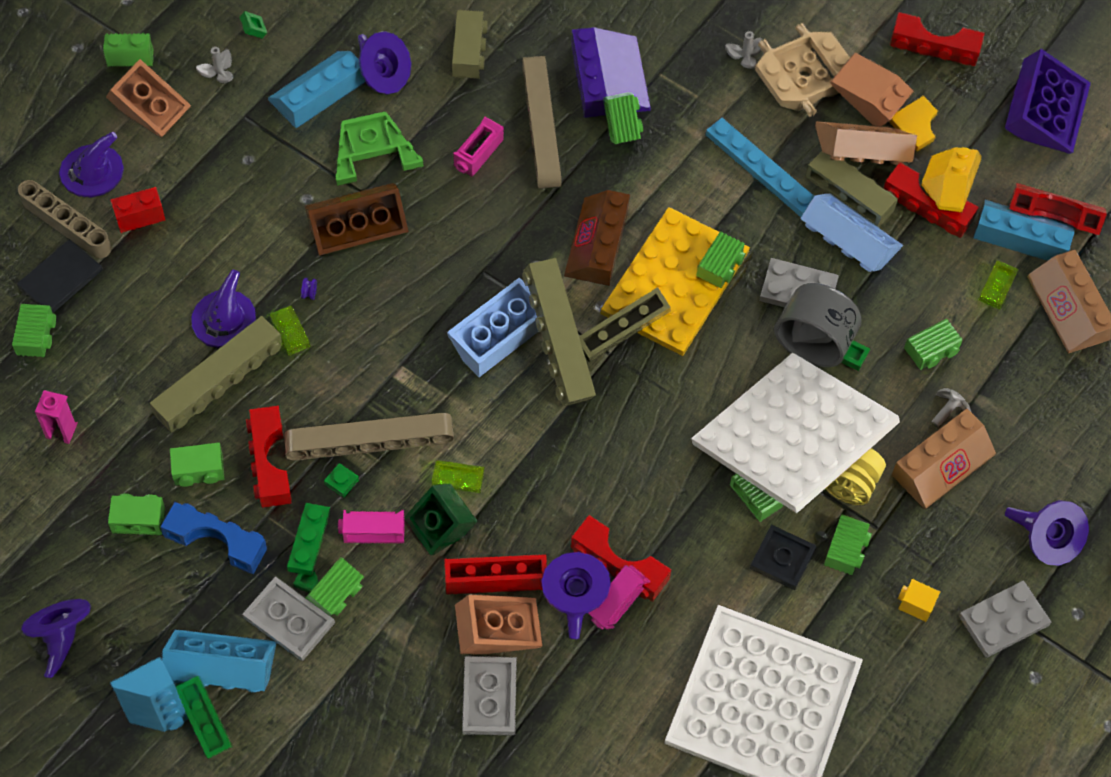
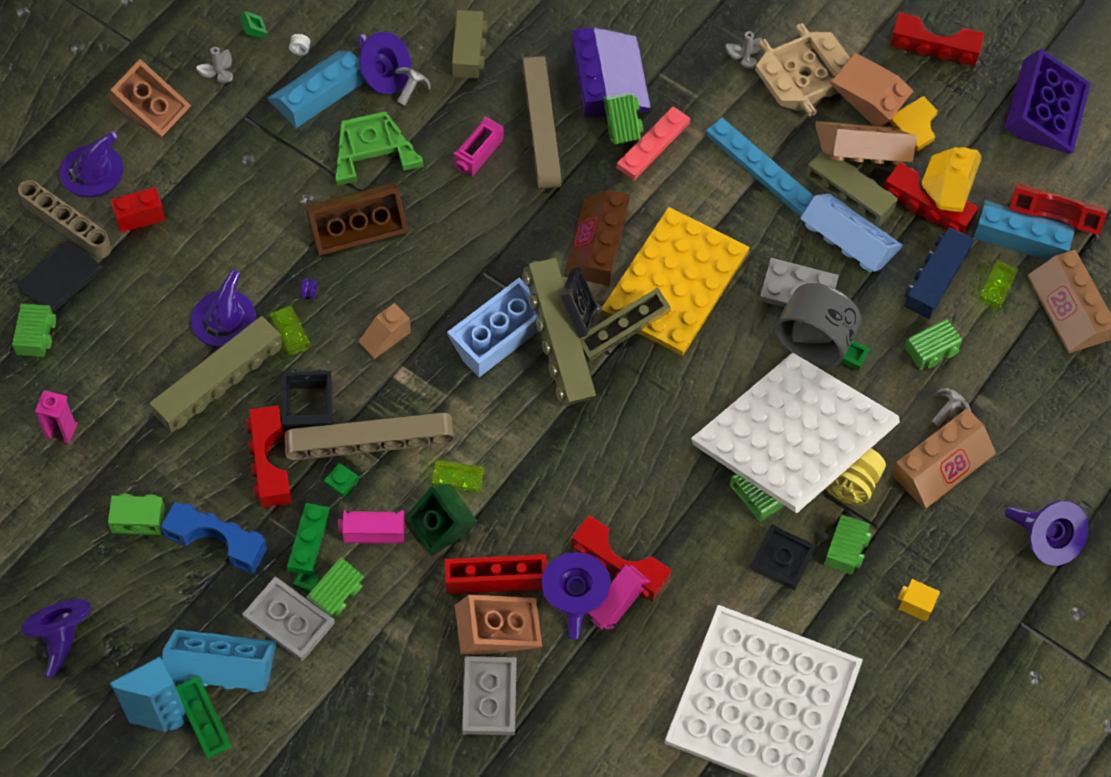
bright green brick [104,33,153,66] -> none
bright green brick [170,443,225,487] -> none
bright green brick [696,232,746,288] -> none
light grey plate [959,580,1051,658] -> none
none -> black window [282,369,333,433]
none -> white bush [289,34,310,55]
none -> medium nougat slope [359,303,411,359]
none -> light grey plant [395,67,431,106]
none -> black tile [561,267,597,338]
none -> coral plate [617,107,690,180]
none -> dark blue brick [904,227,974,319]

